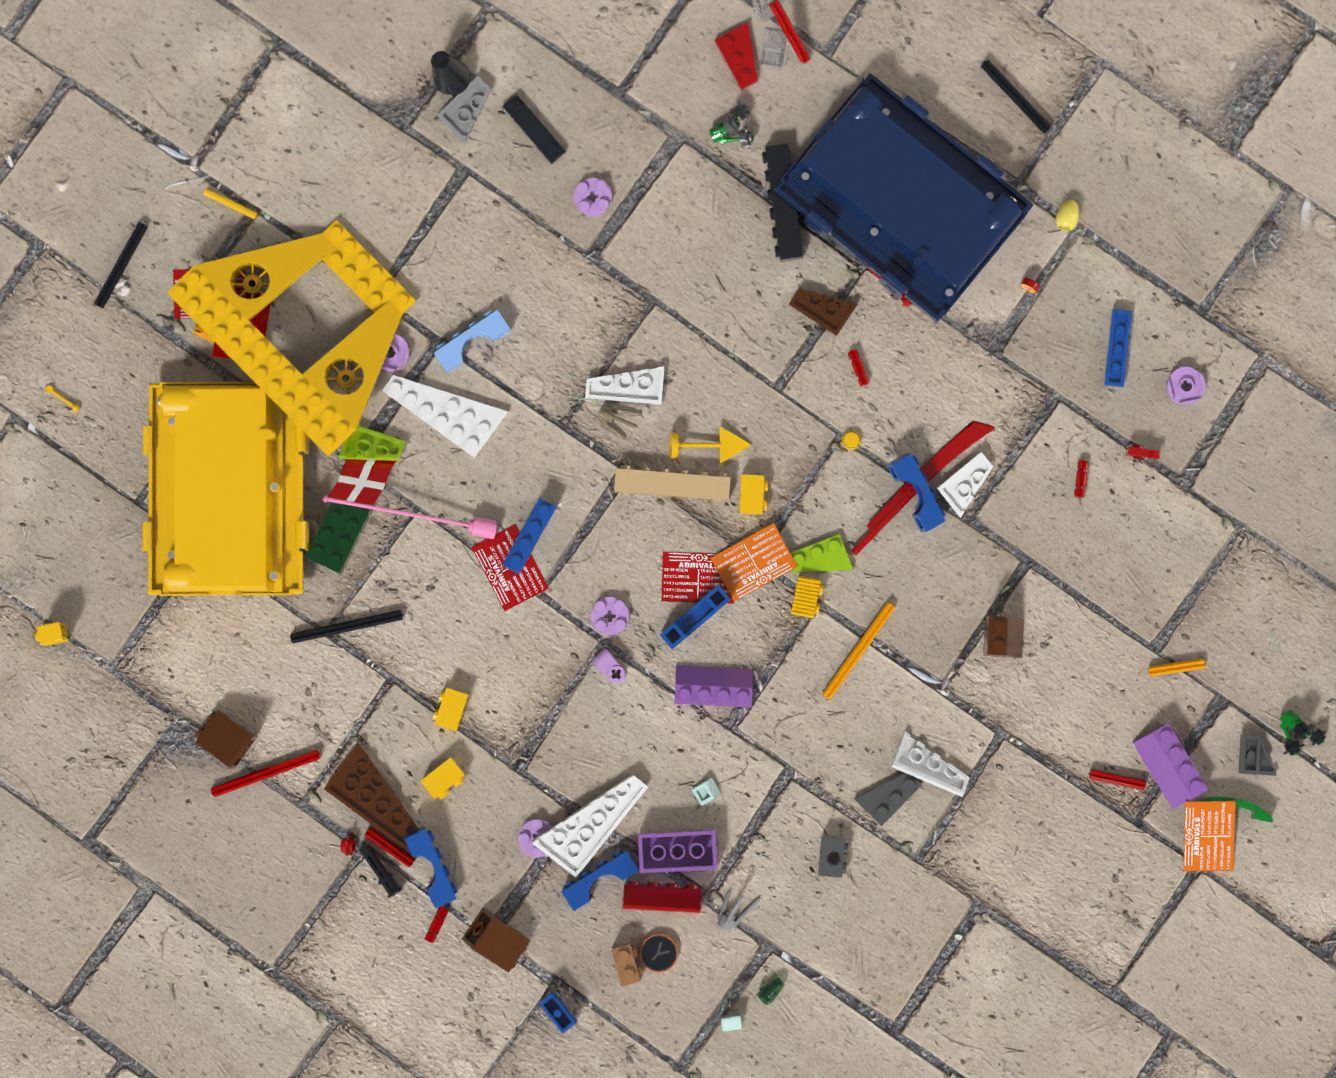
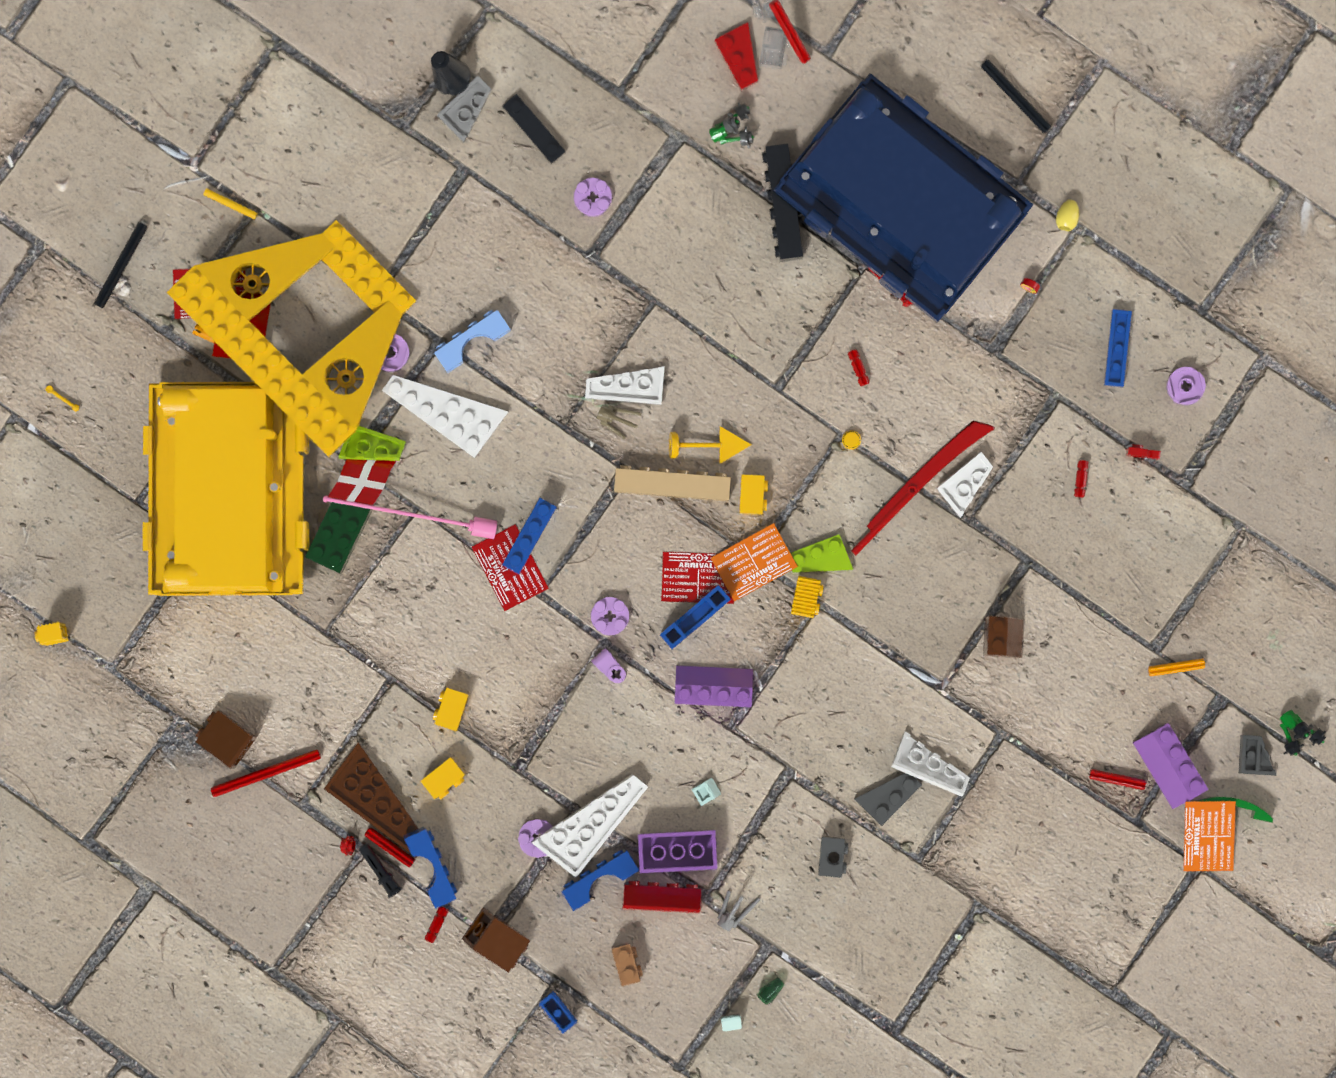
black axle [290,610,403,643] -> none
black tile [639,934,678,973] -> none
reddish brown wing [789,288,858,336] -> none
light orange axle [822,602,895,700] -> none
blue arch [886,453,946,532] -> none

